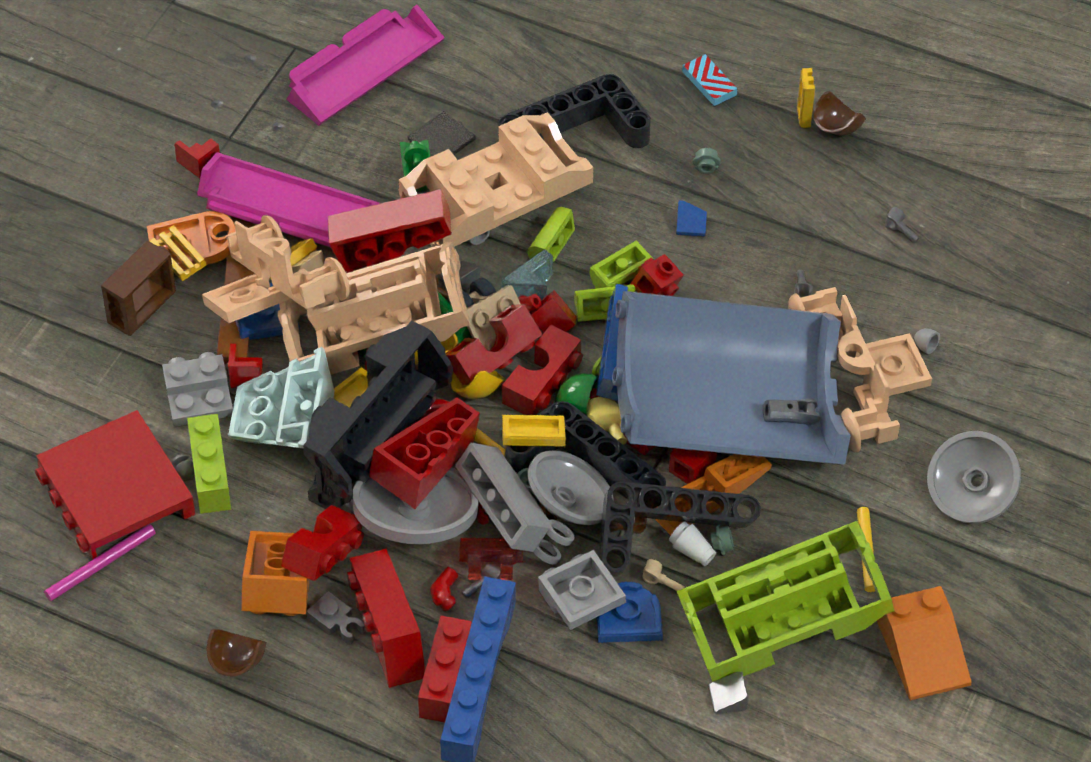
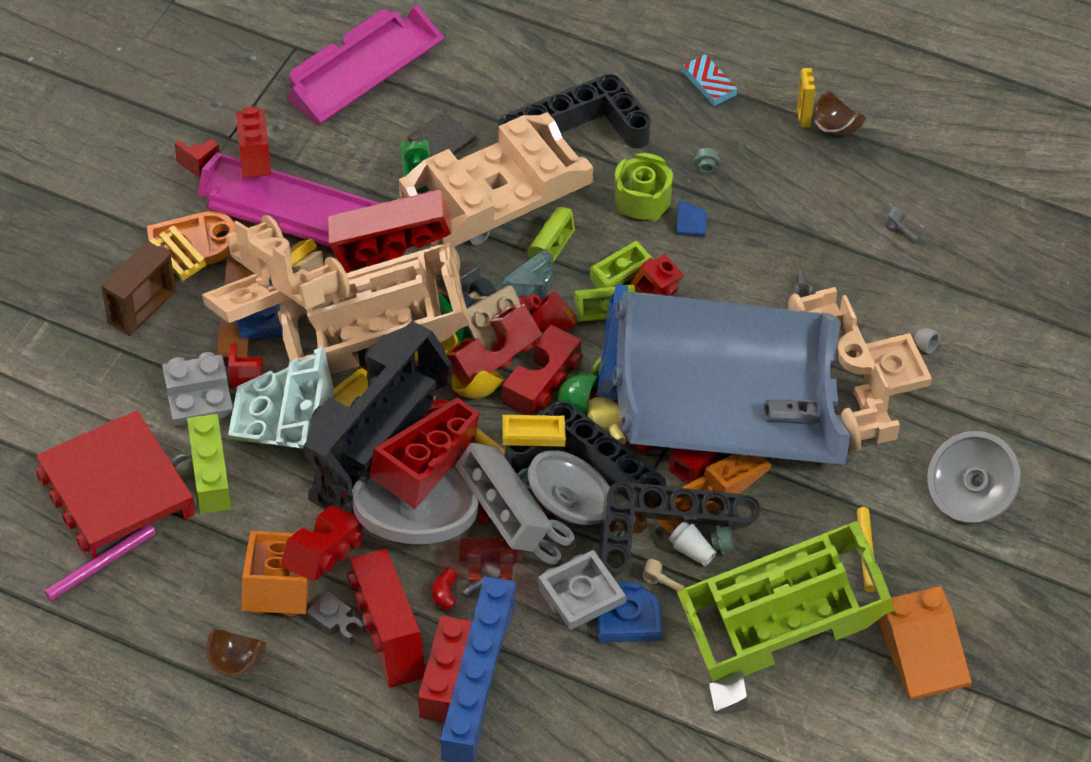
none -> red arch [236,107,271,178]
none -> lime brick [614,153,673,222]

